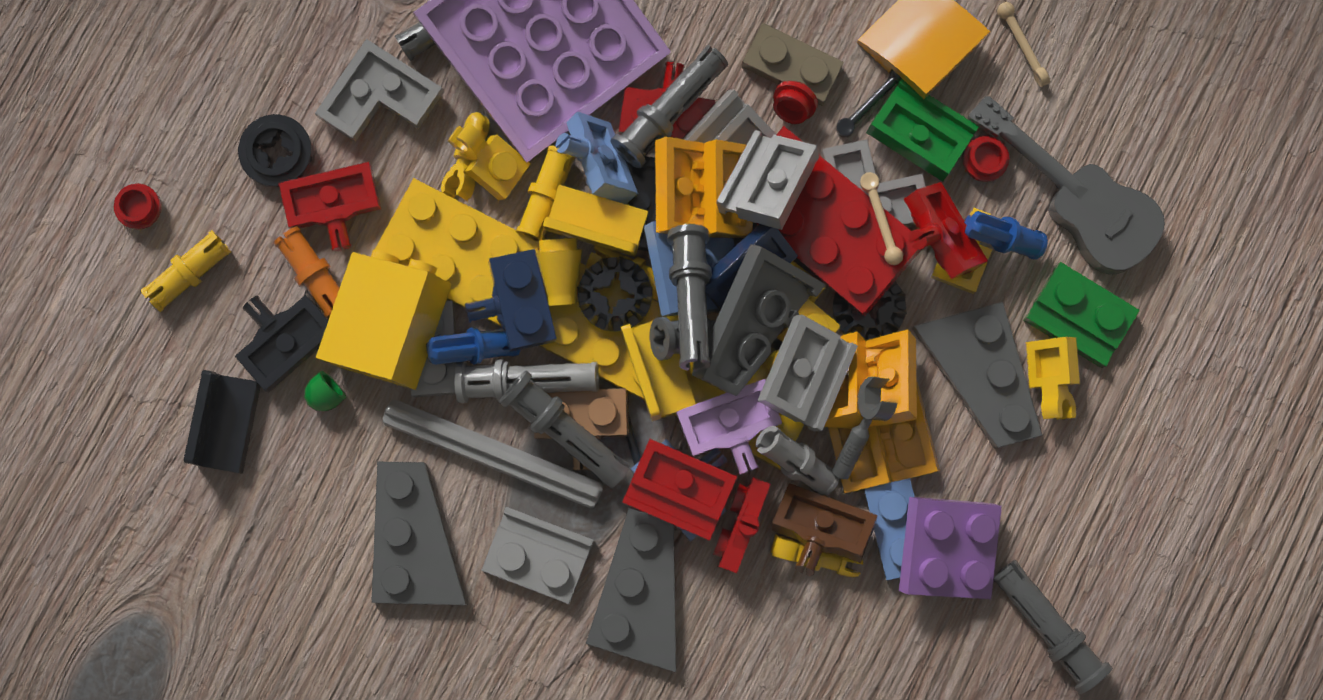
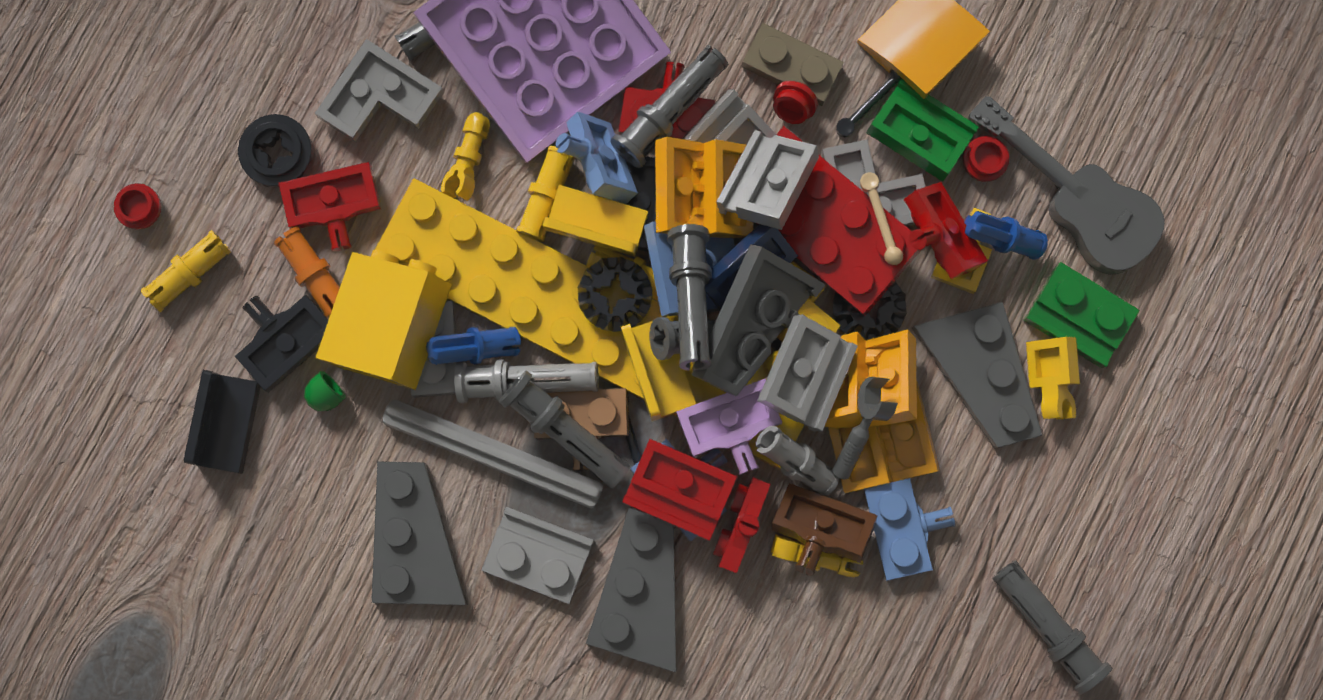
yellow plate [448,123,531,200] -> none
dark blue plate [465,249,557,352] -> none
yellow cone [535,238,582,306] -> none
medium lavender plate [899,497,1002,599] -> none
tan hinge [997,2,1050,87] -> none

